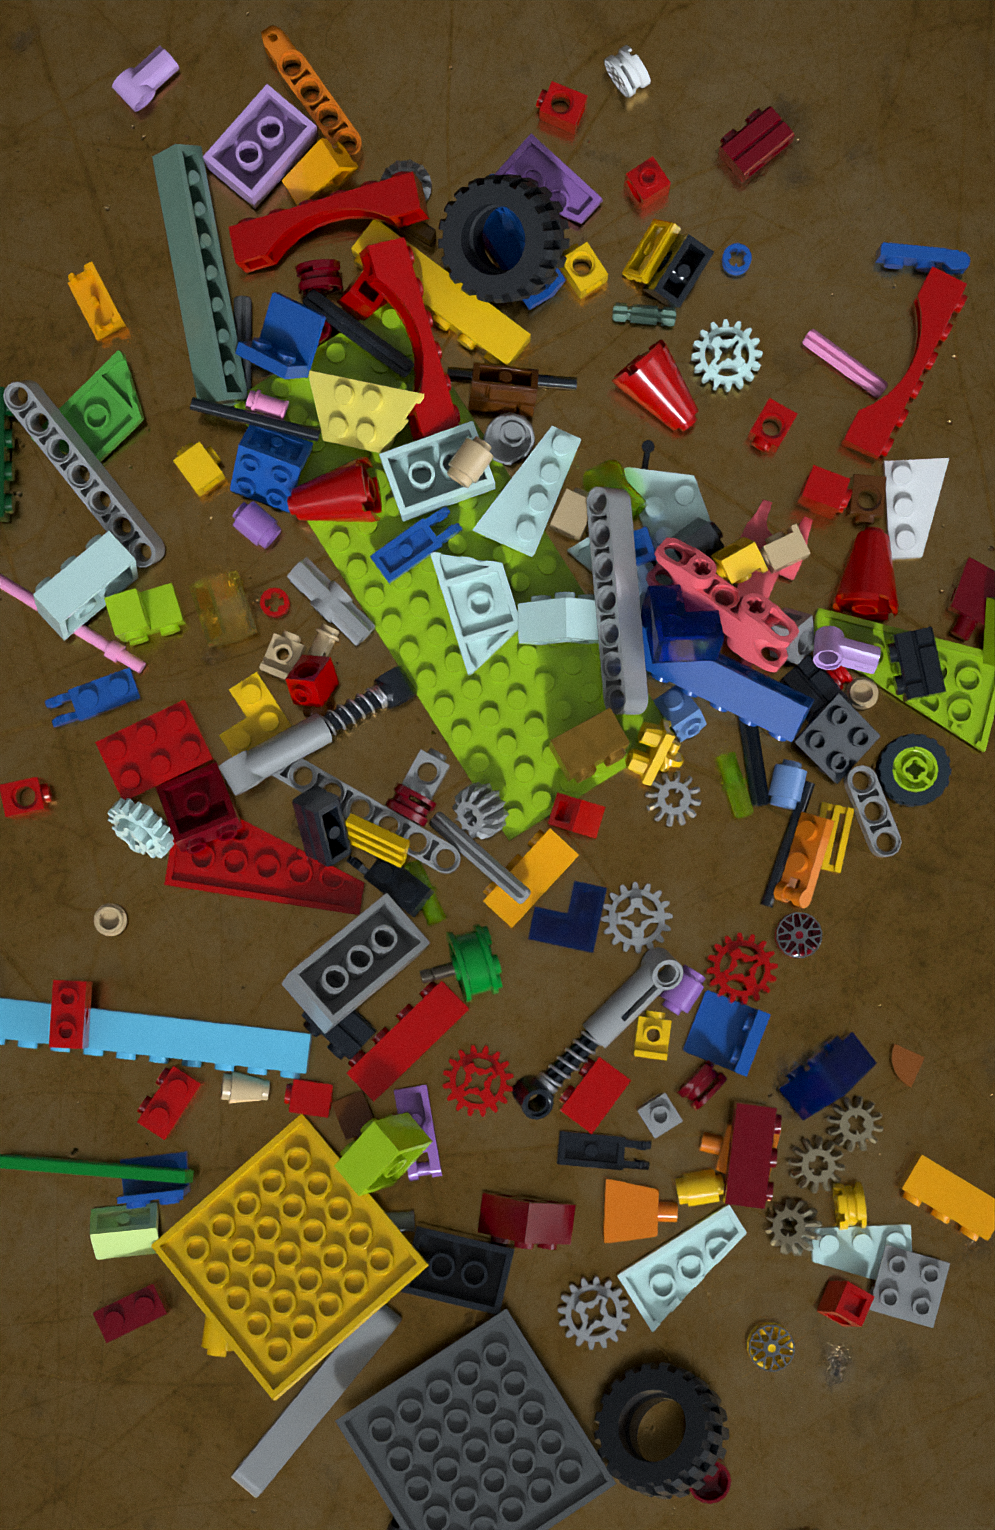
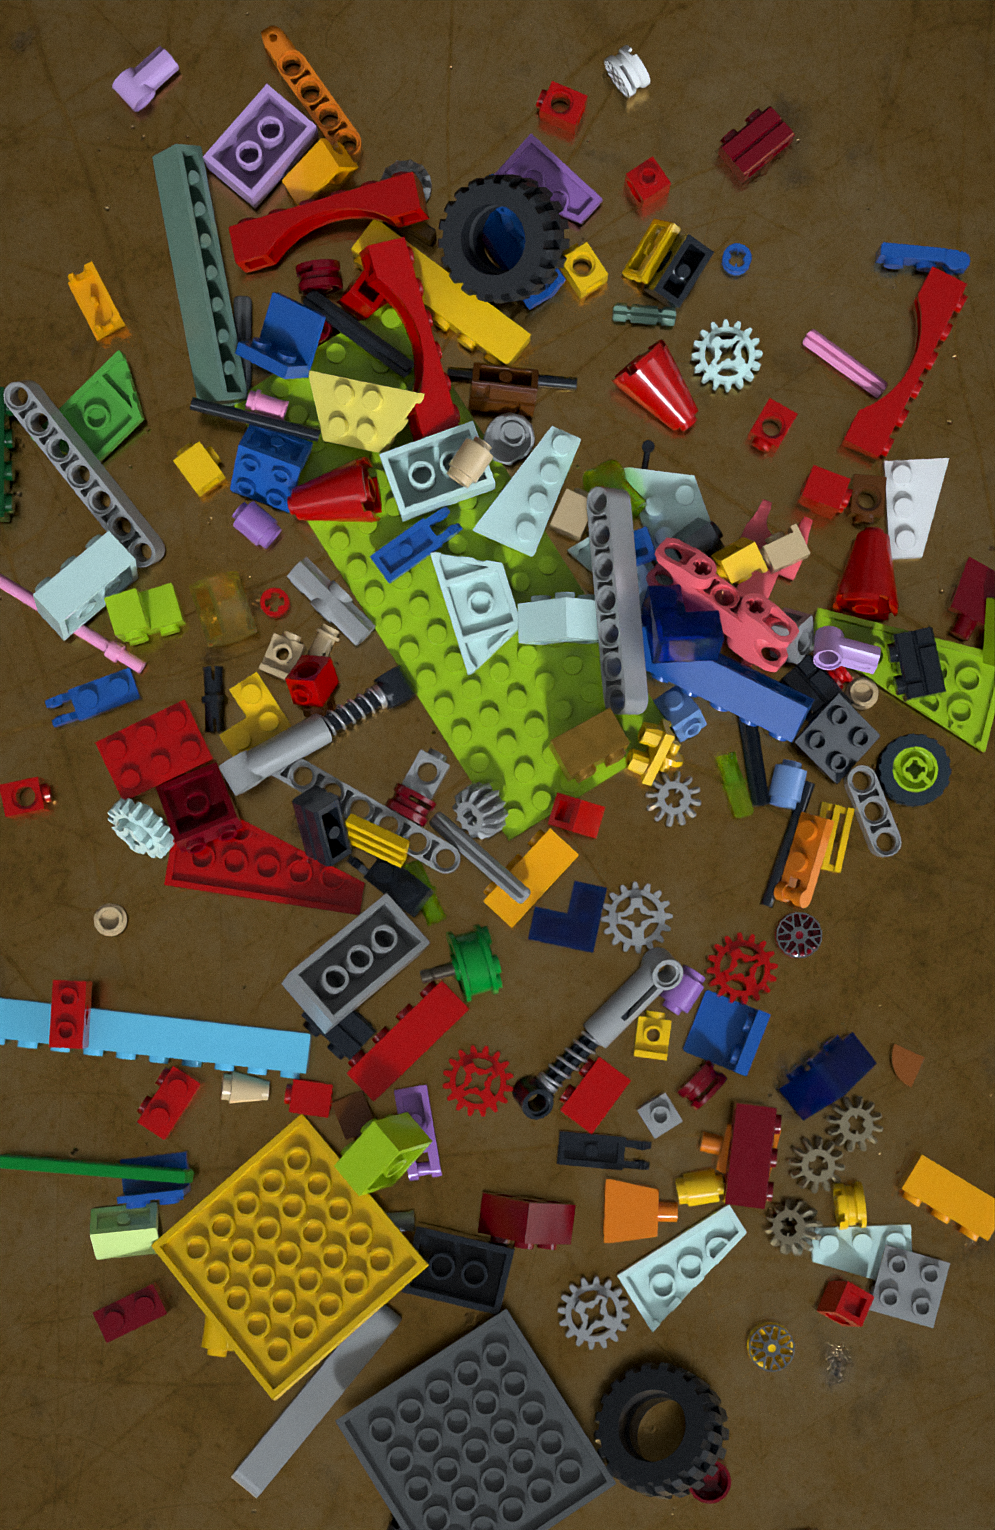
none -> black pin [201,666,227,733]

